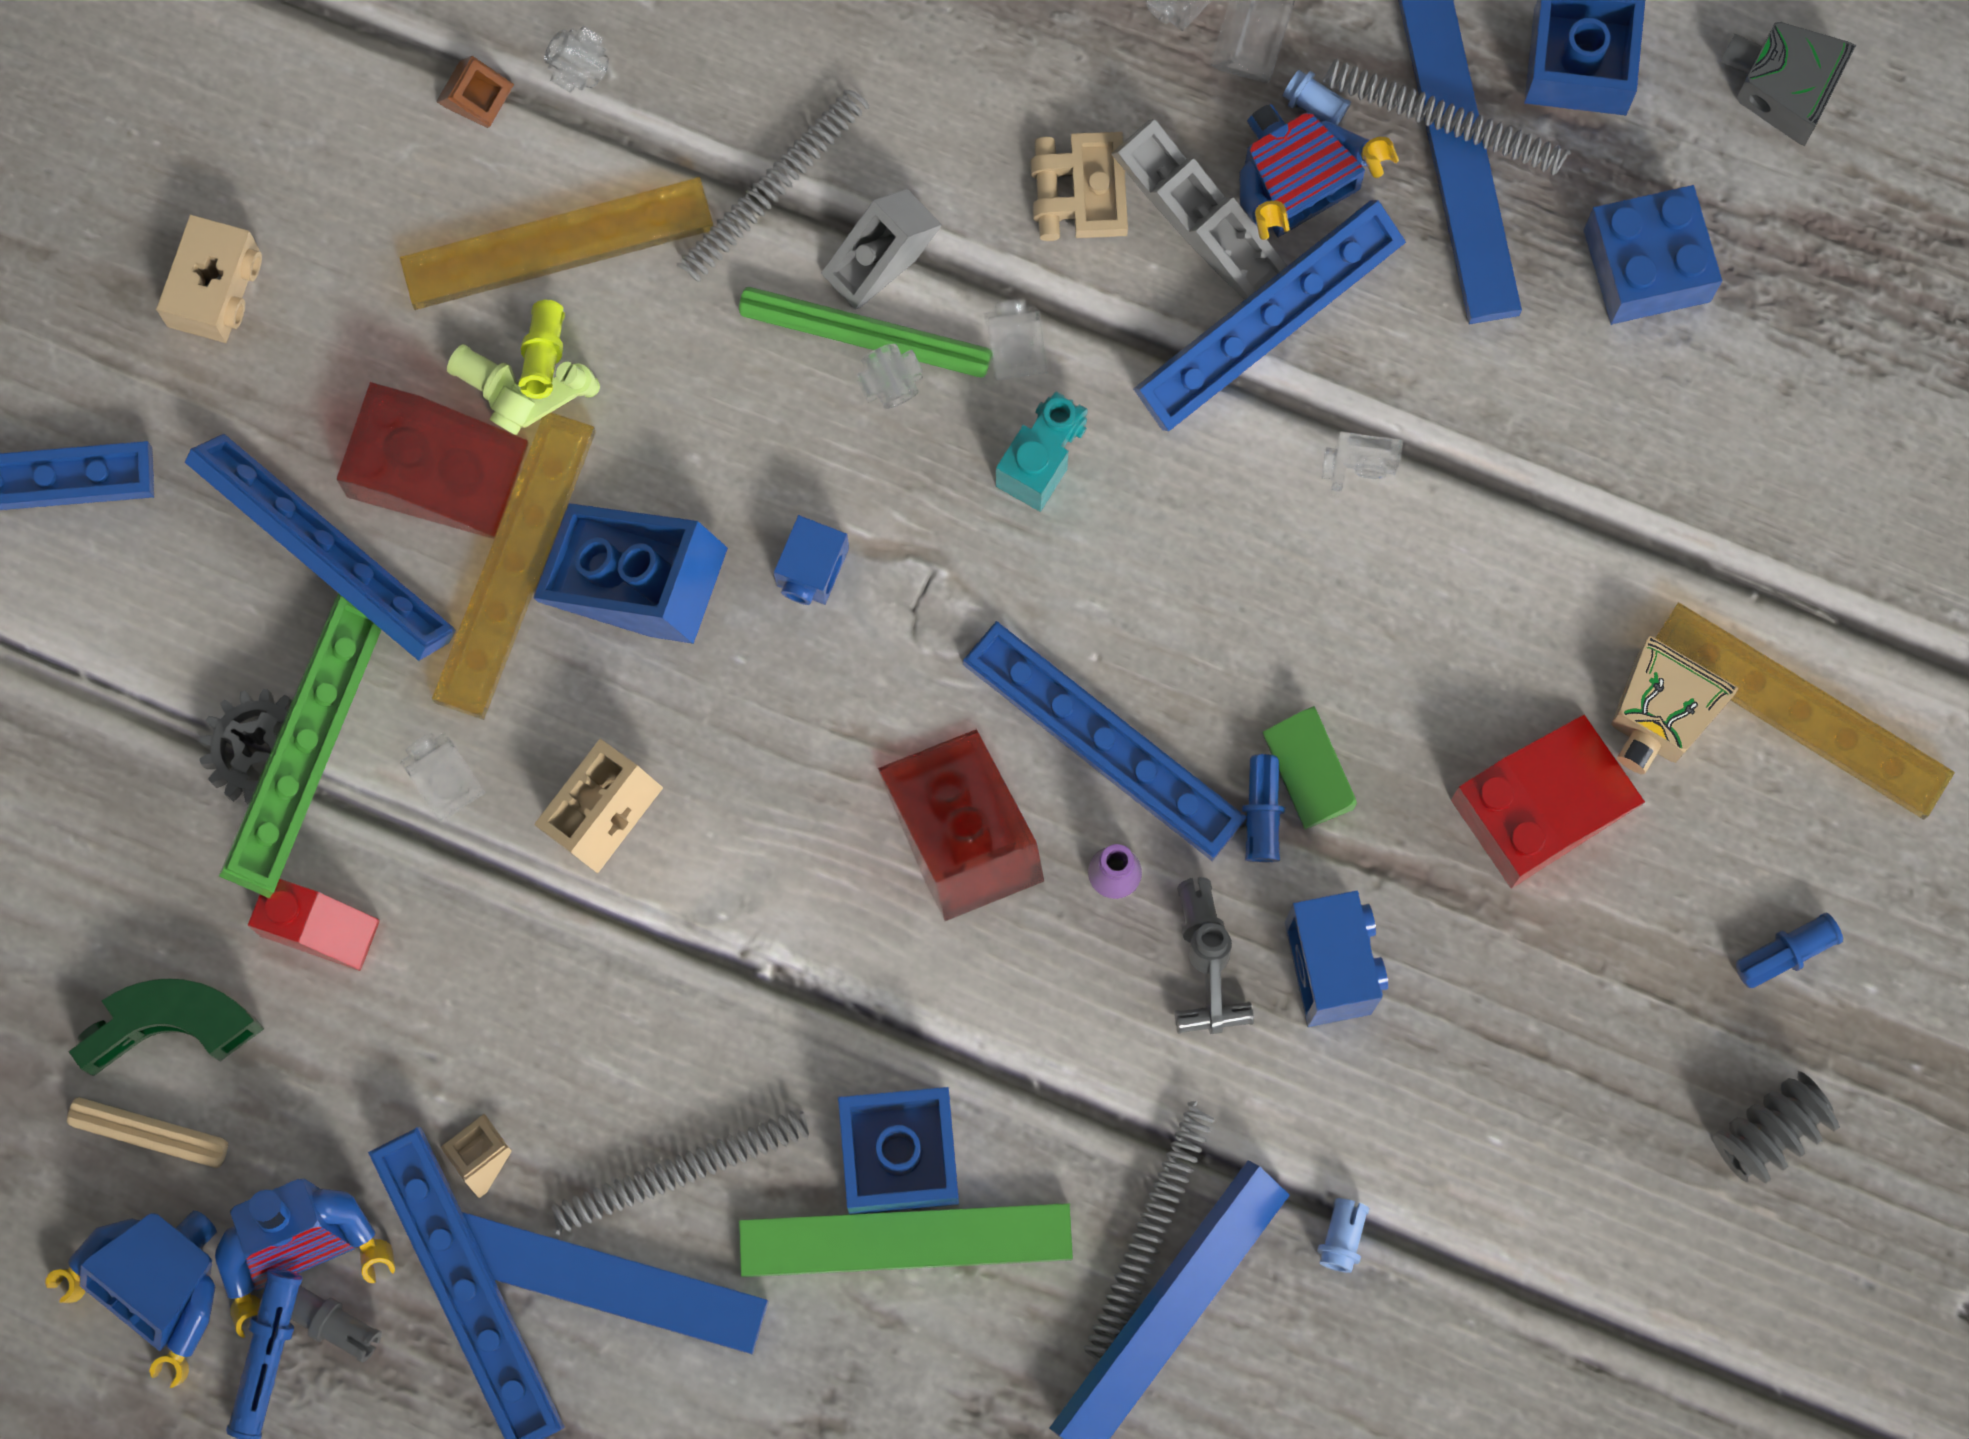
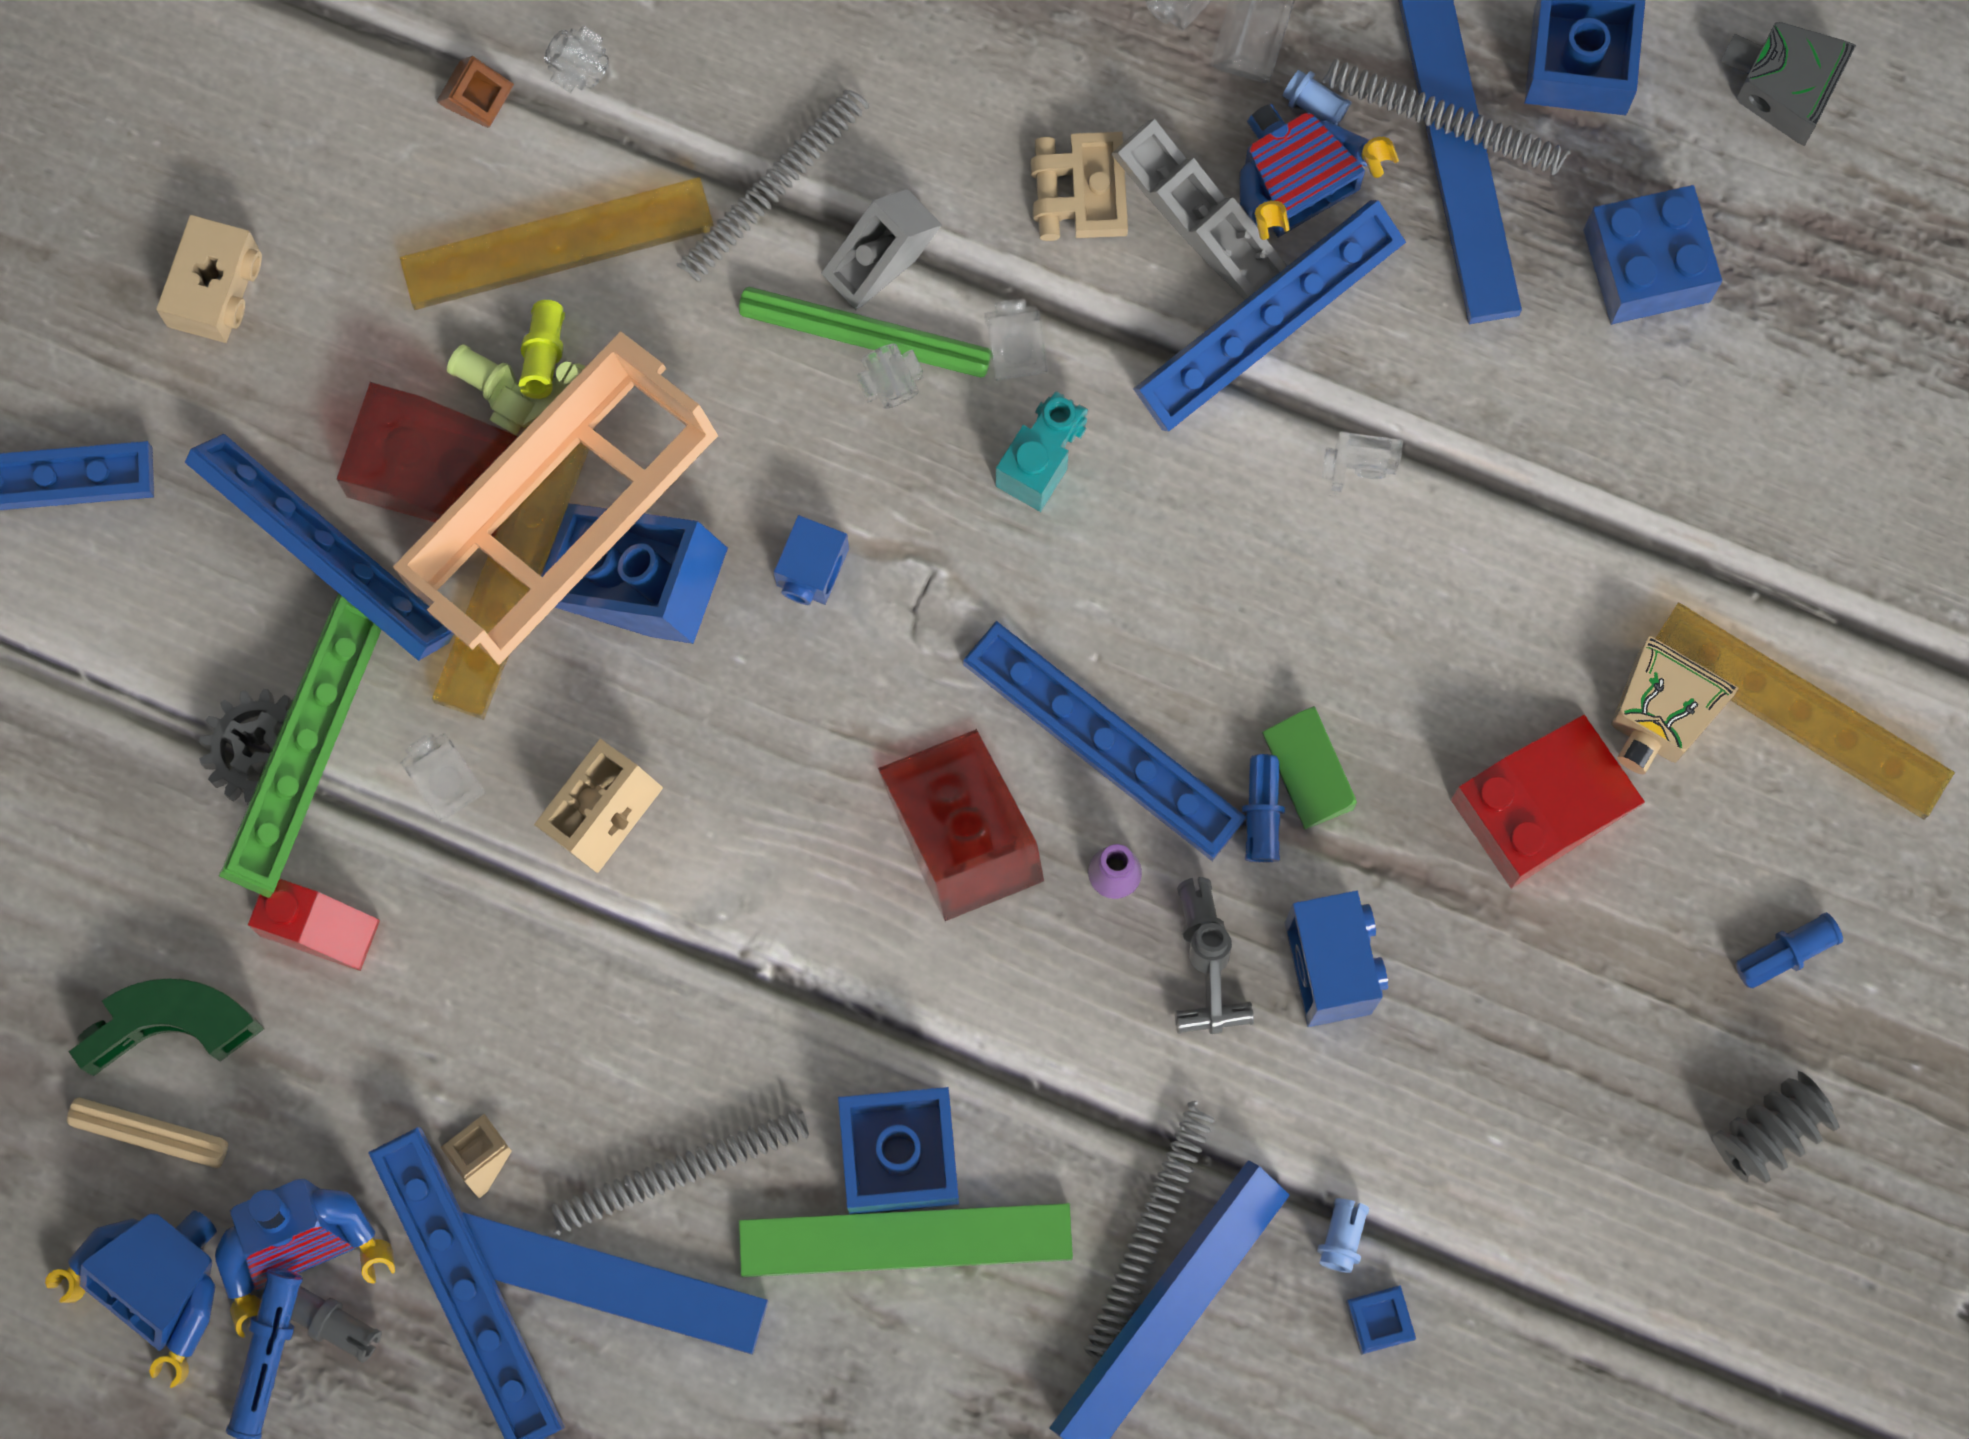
none -> light nougat piece [393,331,718,665]
none -> blue tile [1346,1285,1416,1355]

